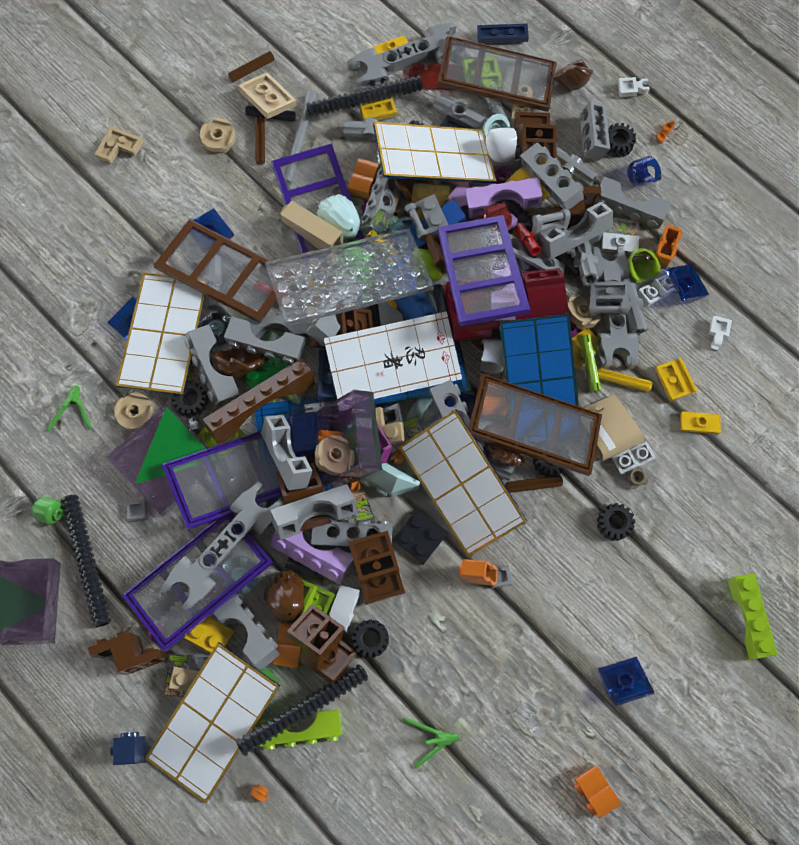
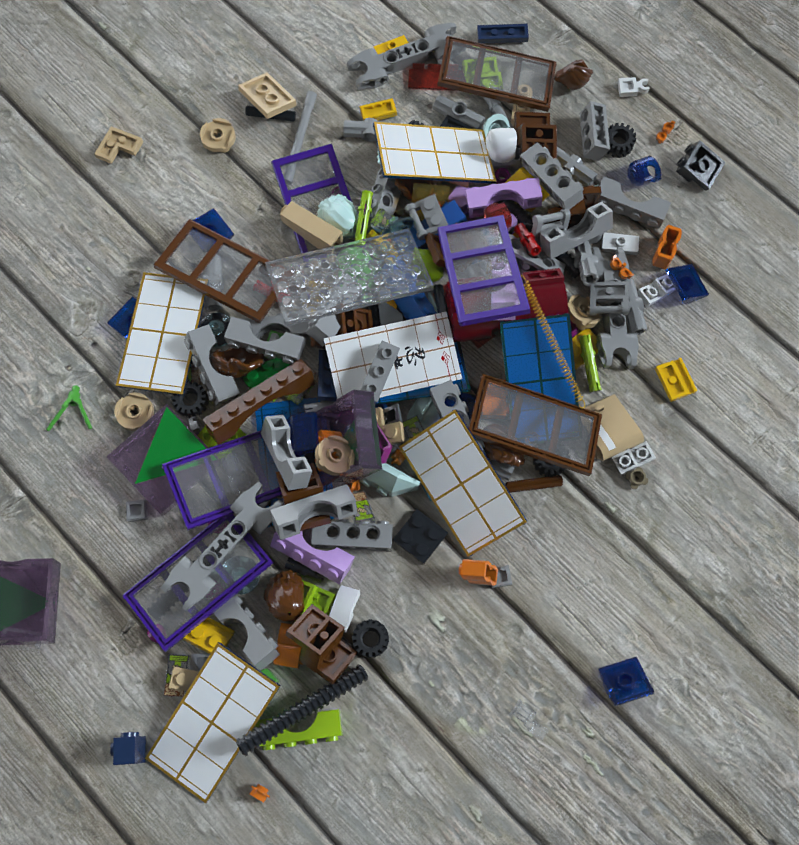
bright green head [32,496,63,525] -> none
black piece [61,495,111,628] -> none
reddish brown bracket [88,631,168,675] -> none
reddish brown axle [228,51,275,82] -> none
reddish brown axle [255,117,265,165] -> none
black piece [306,75,423,118] -> none
orange brick [348,158,380,200] -> none
reddish brown bracket [349,531,405,605] -> none
bright green plant [403,718,459,769] -> none
white piece [480,338,505,374] -> none
orange brick [573,765,621,819] -> none
yellow axle [597,368,652,392] -> none
black tyre [597,503,635,541] -> none
clear tile [606,218,640,236] -> none
lime piece [628,248,661,283] -> none
yellow plate [680,411,721,435] -> none
white plate [708,316,732,351] -> none
lime arch [728,573,778,660] -> none
none -> lime pin [353,190,373,247]
none -> light grey brick [358,340,400,404]
none -> yellow piece [521,275,585,408]
none -> orange piece [610,254,634,279]
none -> black plate [676,140,725,191]

